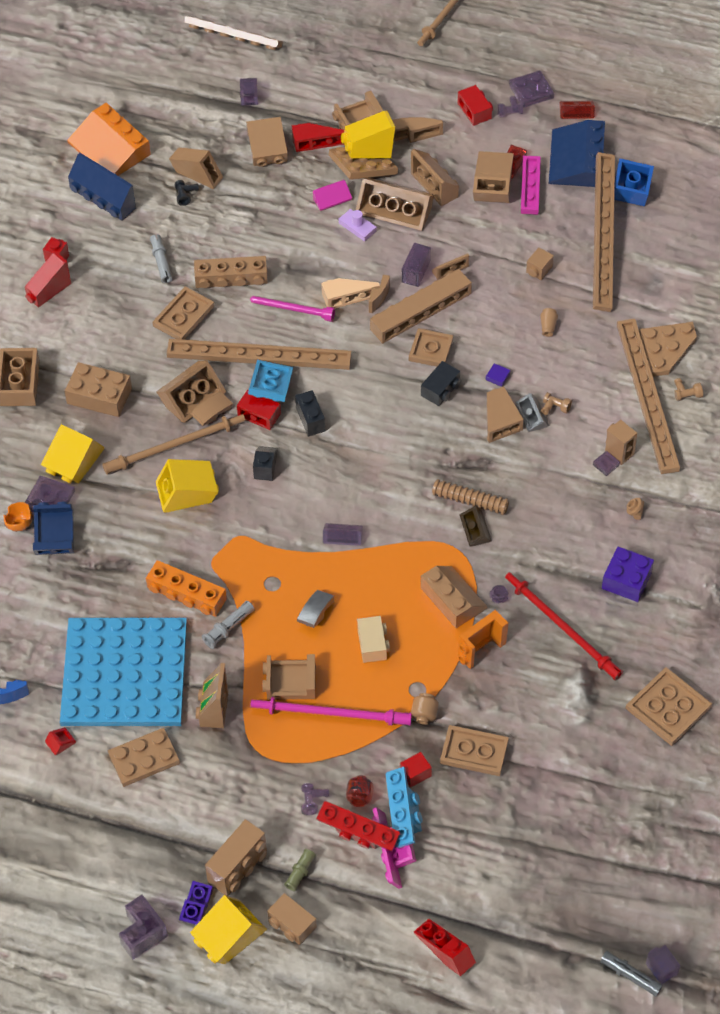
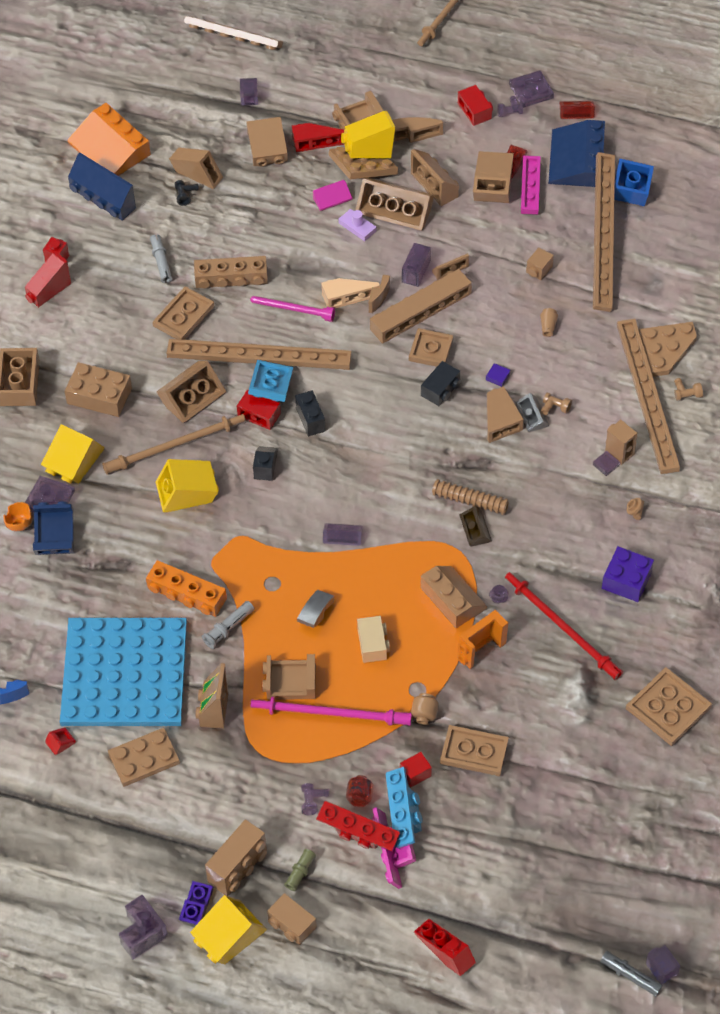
medium nougat slope [191,392,233,426] -> none

